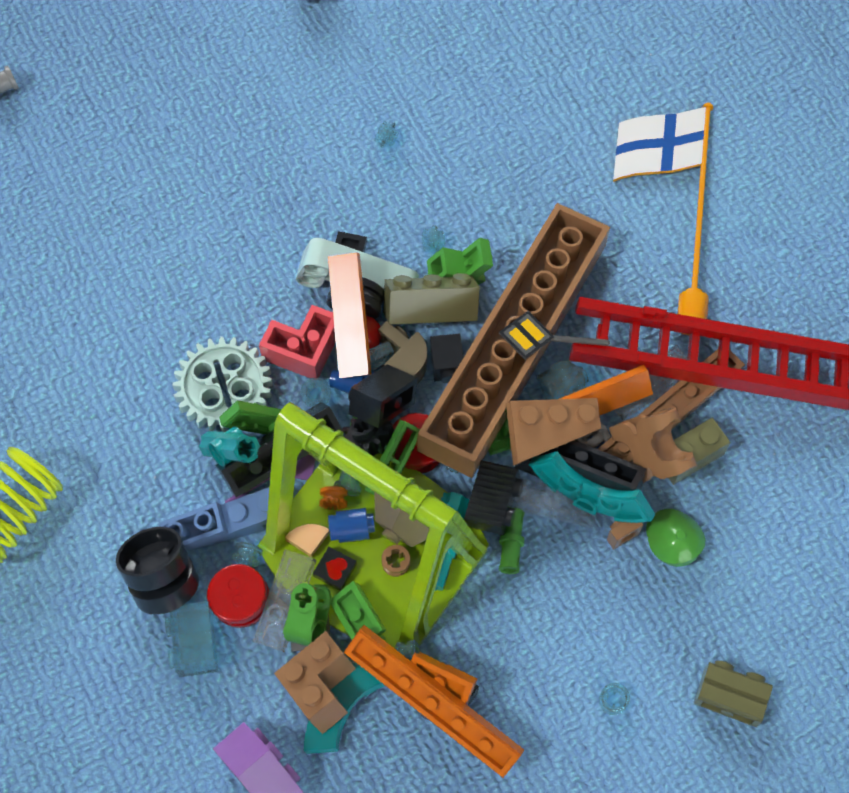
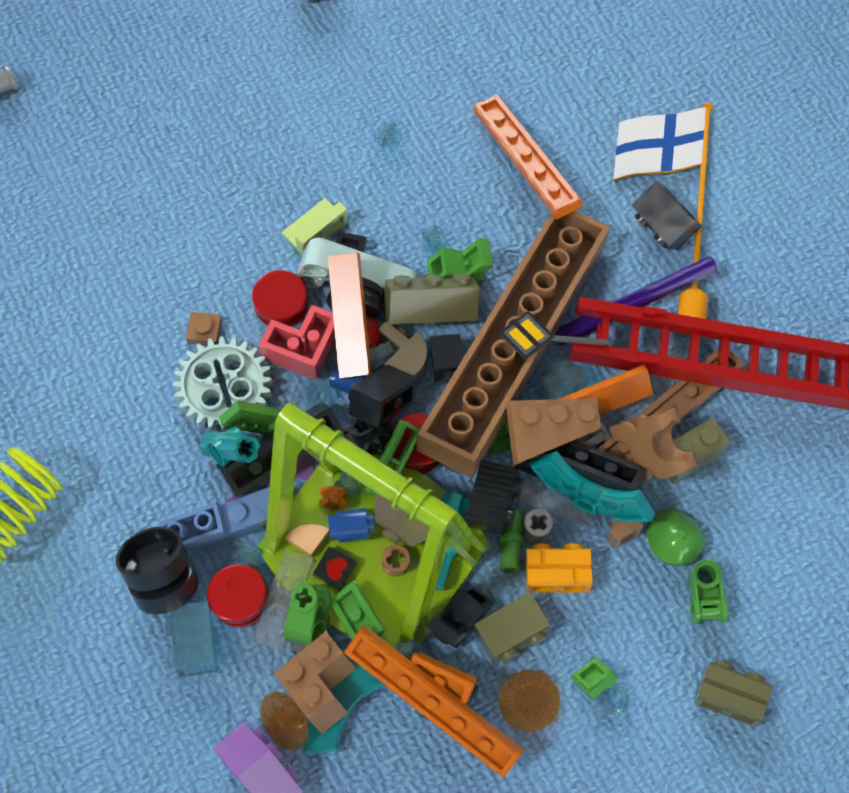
none -> medium nougat plate [186,312,222,346]
none -> red head [252,270,309,327]
none -> clear orange wheel [260,691,308,751]
none -> yellowish green panel [282,198,348,254]
none -> black brick [427,583,494,649]
none -> orange tile [473,95,582,220]
none -> olive brick [473,592,550,664]
none -> clear orange wheel [499,670,560,732]
none -> light grey bush [523,509,553,545]
none -> light orange brick [525,543,592,593]
none -> dark purple axle [555,256,717,345]
none -> bright green tile [571,657,617,700]
none -> black brick [631,181,702,250]
none -> bright green piece [688,560,728,624]

